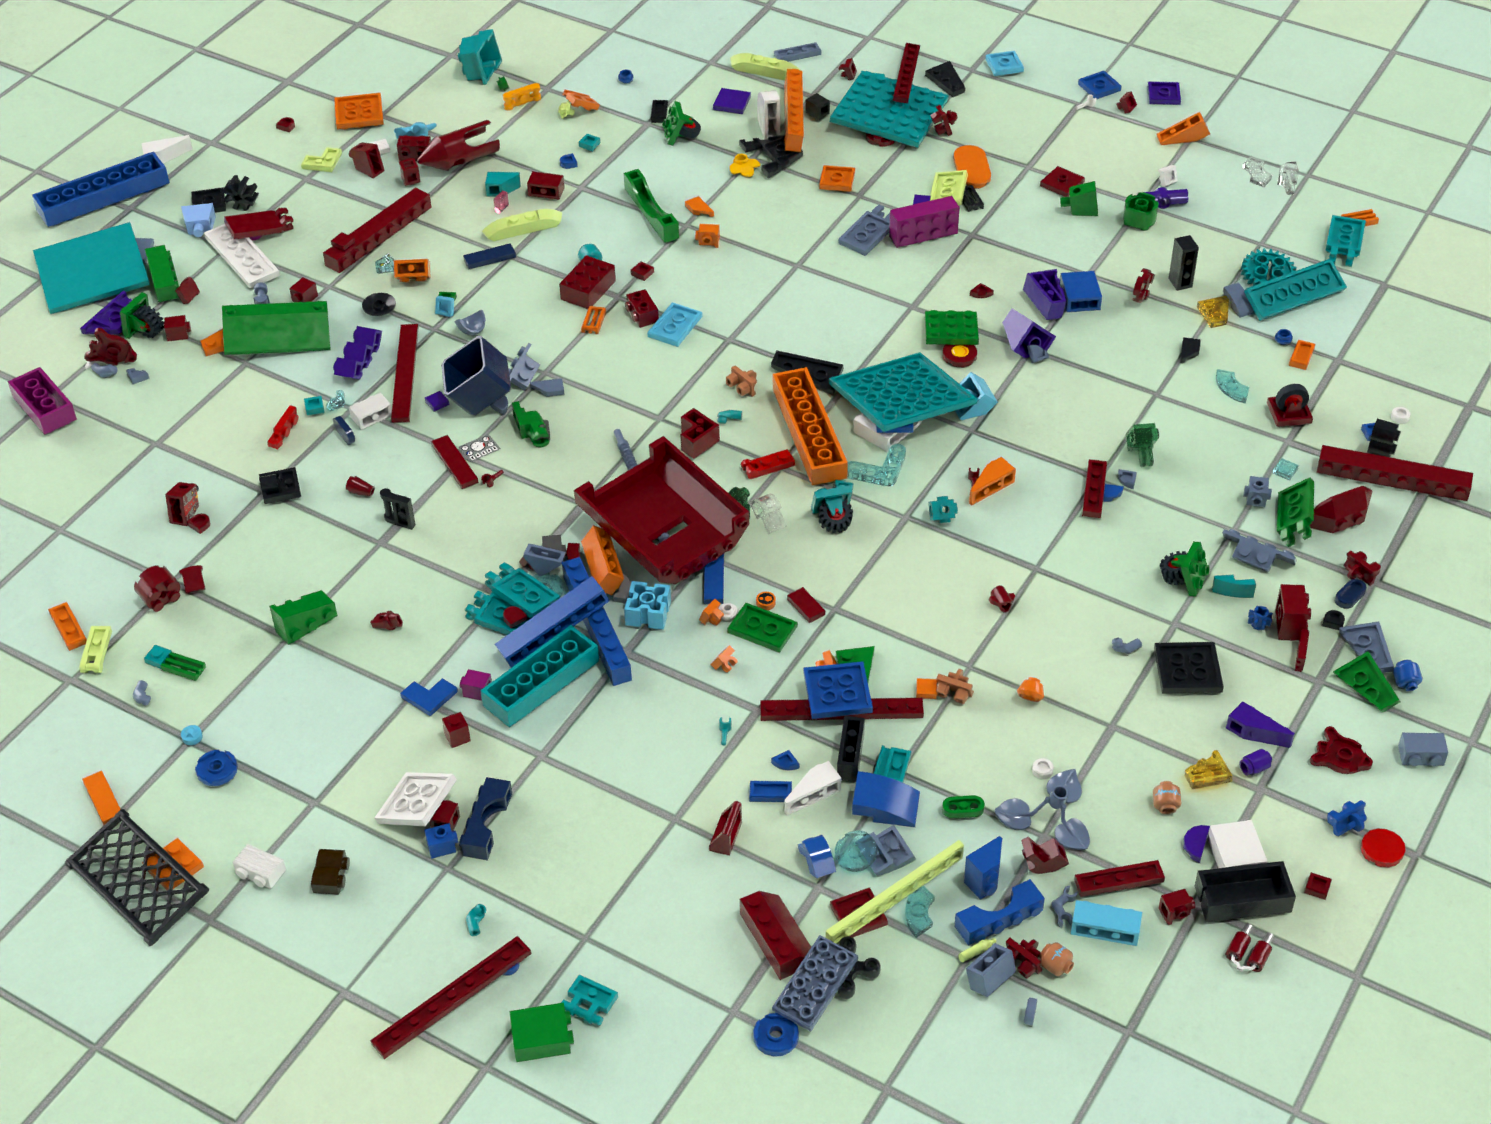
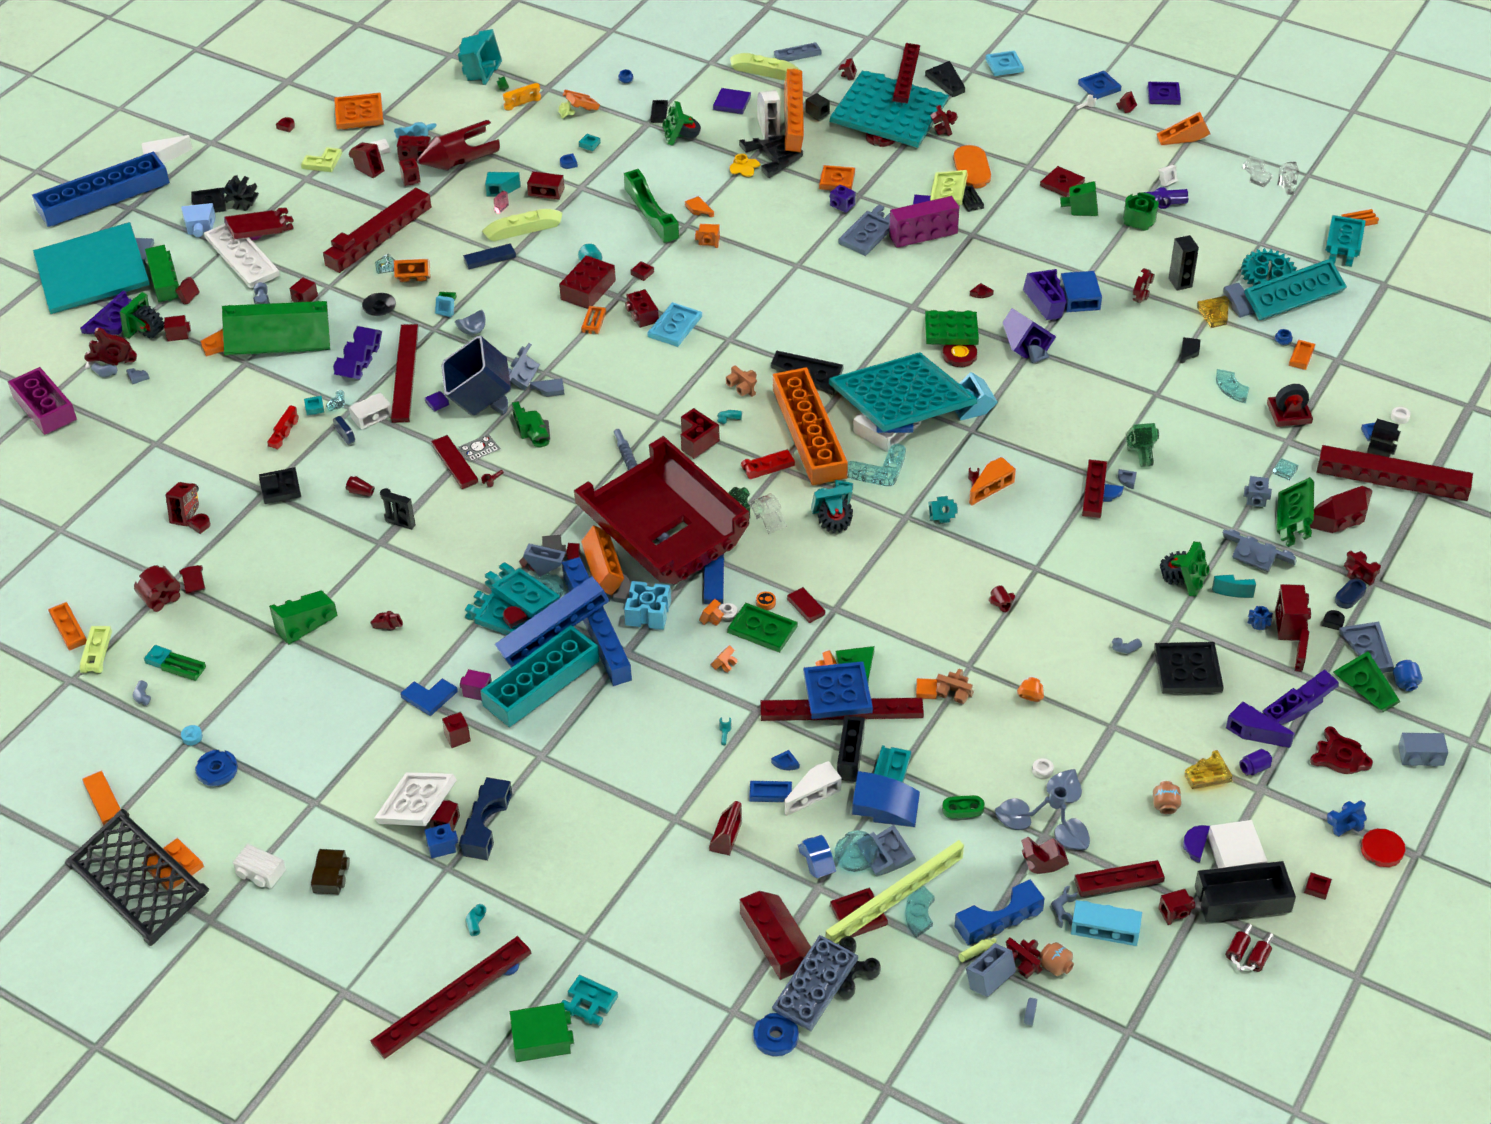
blue slope [964,836,1003,900] -> none
none -> dark purple brick [829,185,856,213]
none -> dark purple slope [1262,669,1339,725]

